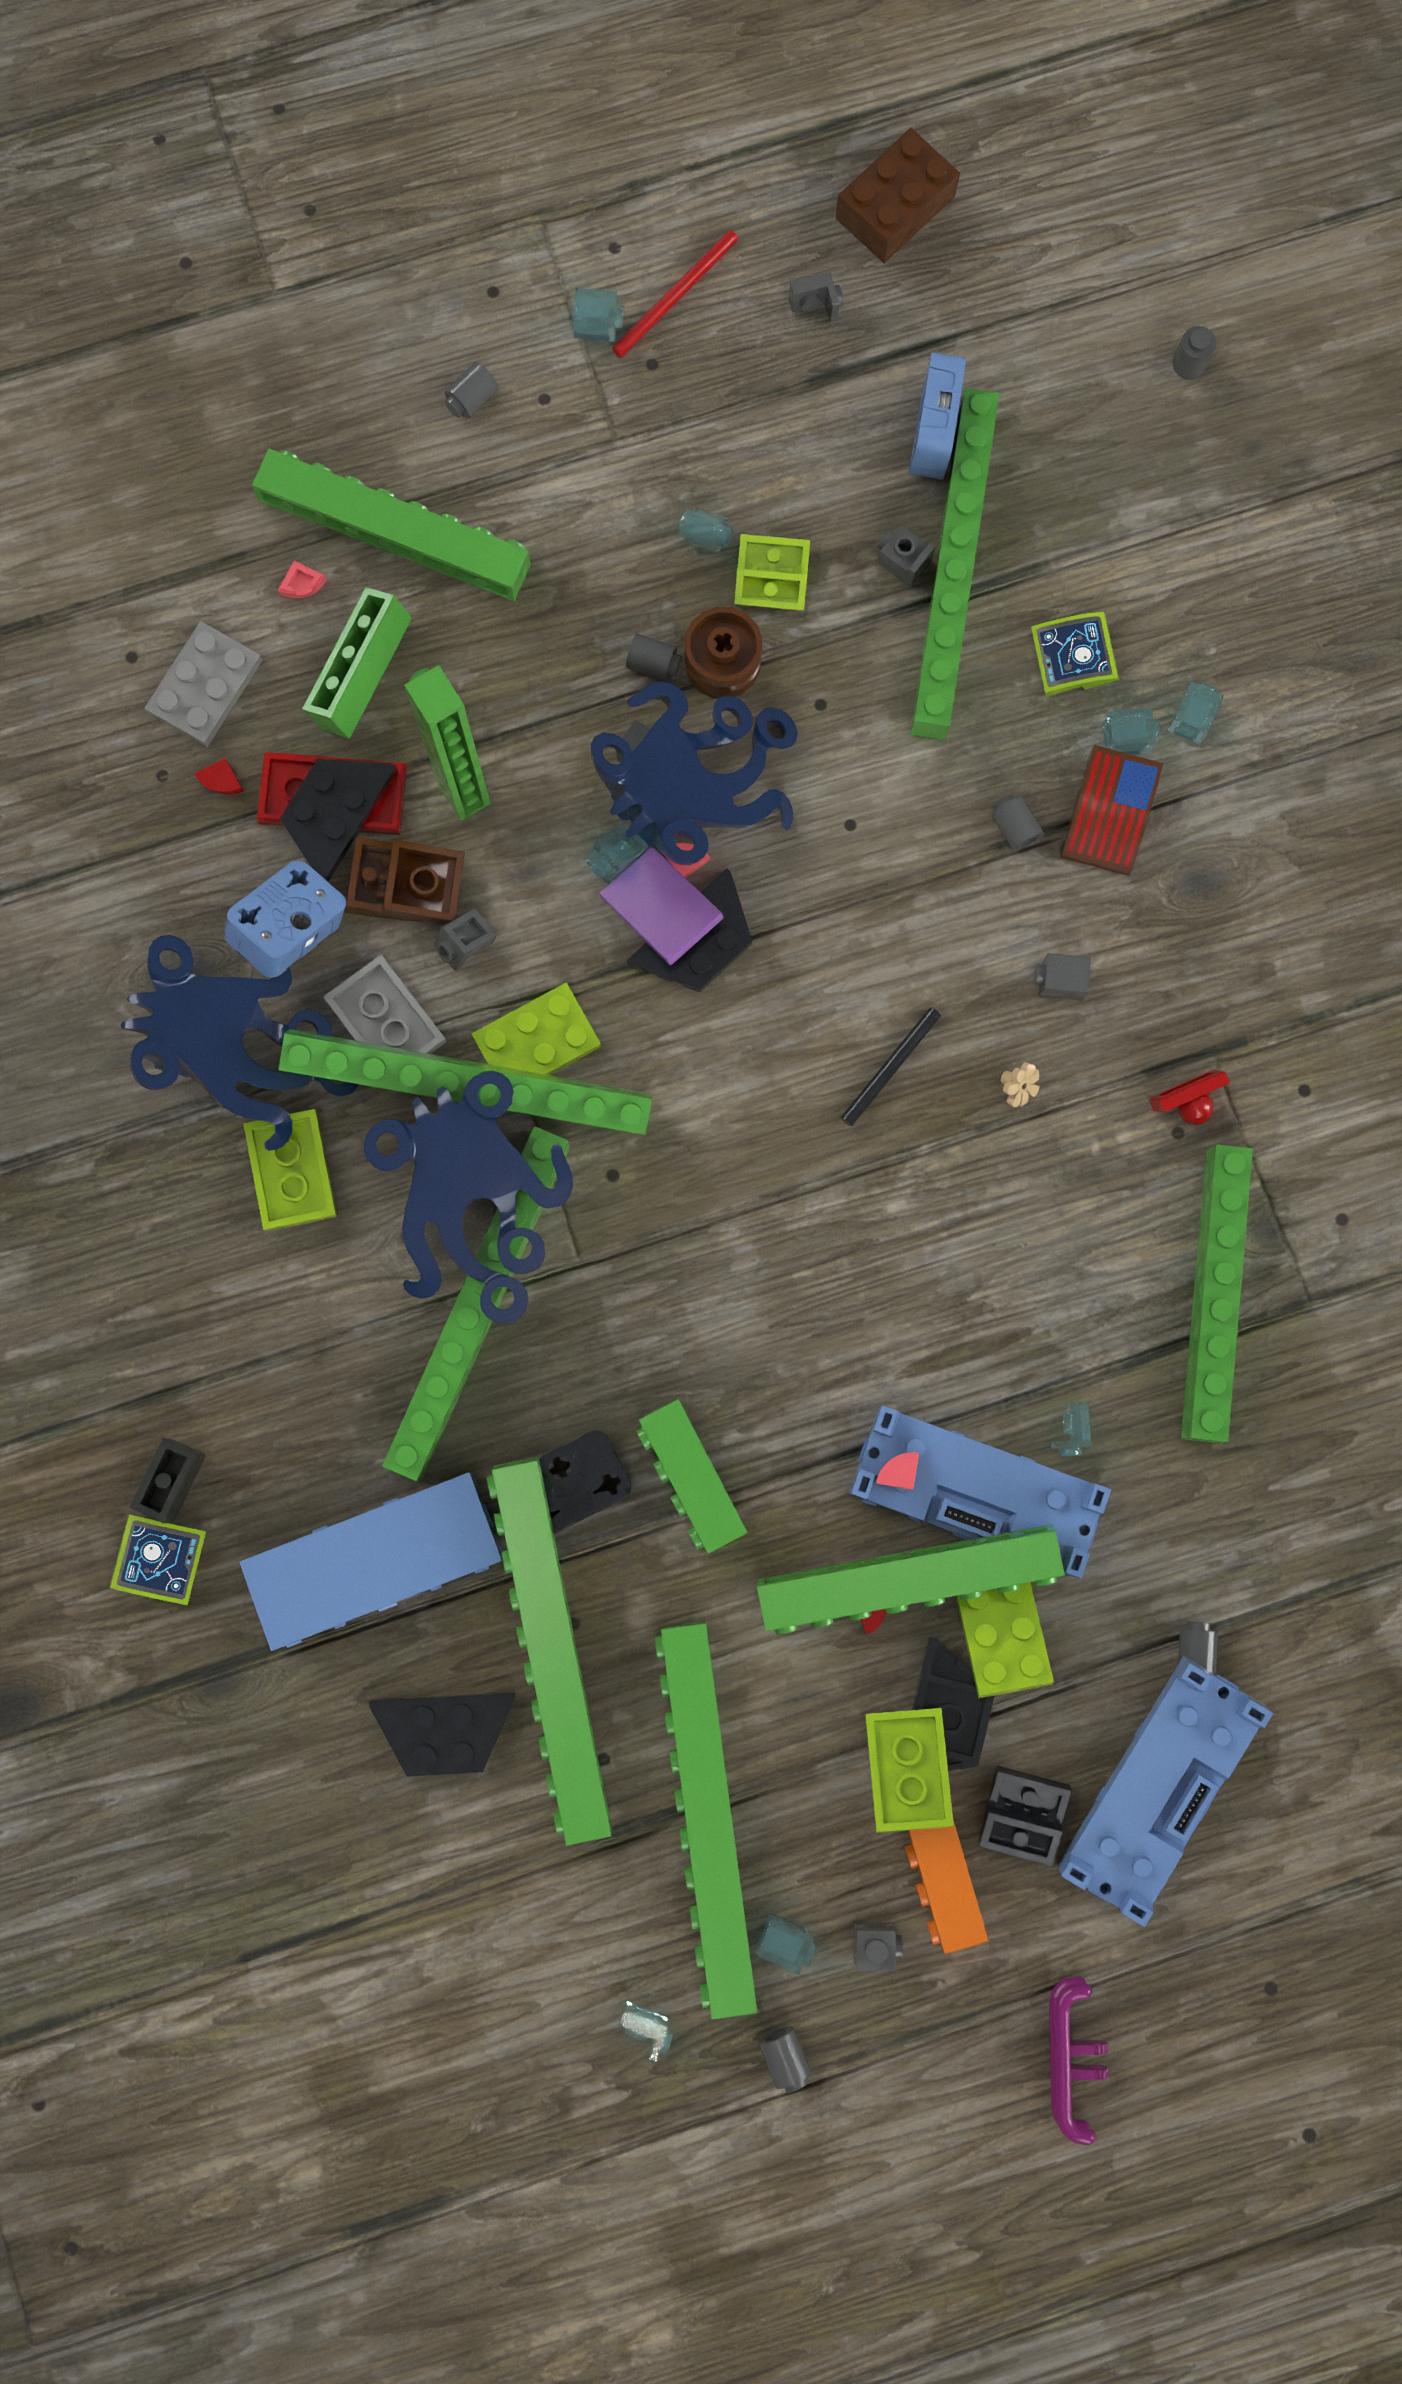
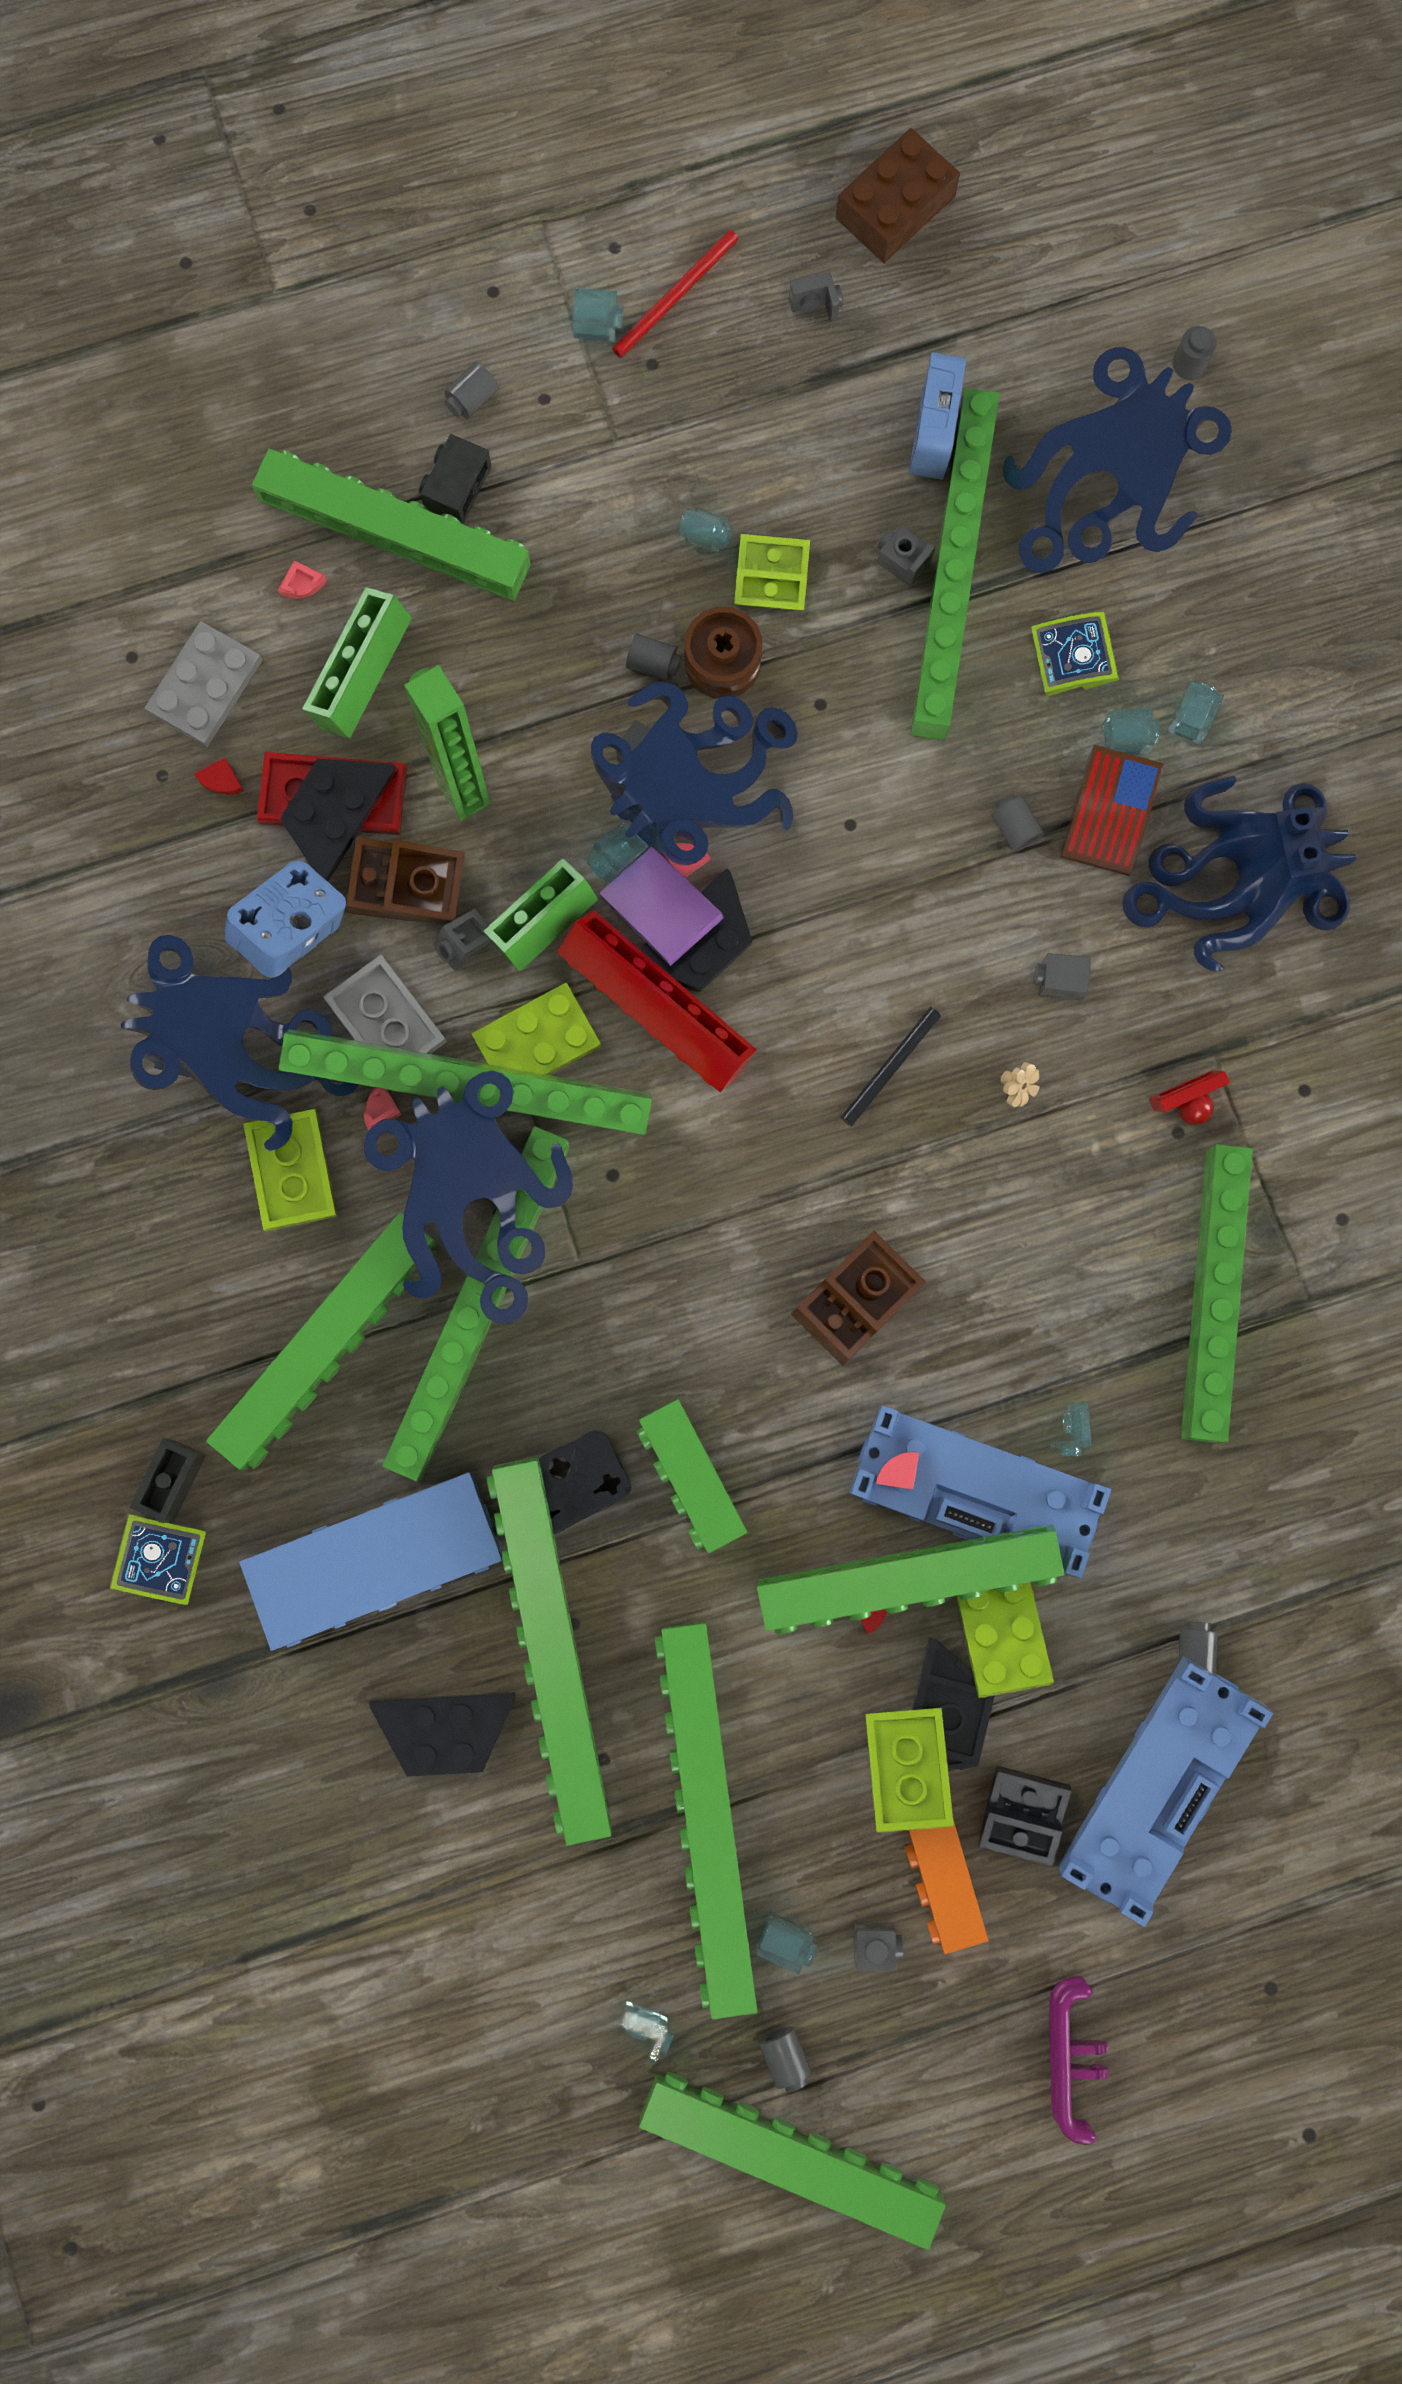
none -> bright green brick [206,1212,438,1470]
none -> coral tile [364,1087,401,1130]
none -> pearl dark grey brick [419,433,491,524]
none -> bright green brick [483,858,599,972]
none -> red brick [557,910,757,1093]
none -> bright green brick [639,2072,946,2251]
none -> reddish brown slope [791,1231,926,1366]
none -> dark blue hips [1003,347,1232,573]
none -> dark blue hips [1122,776,1356,972]

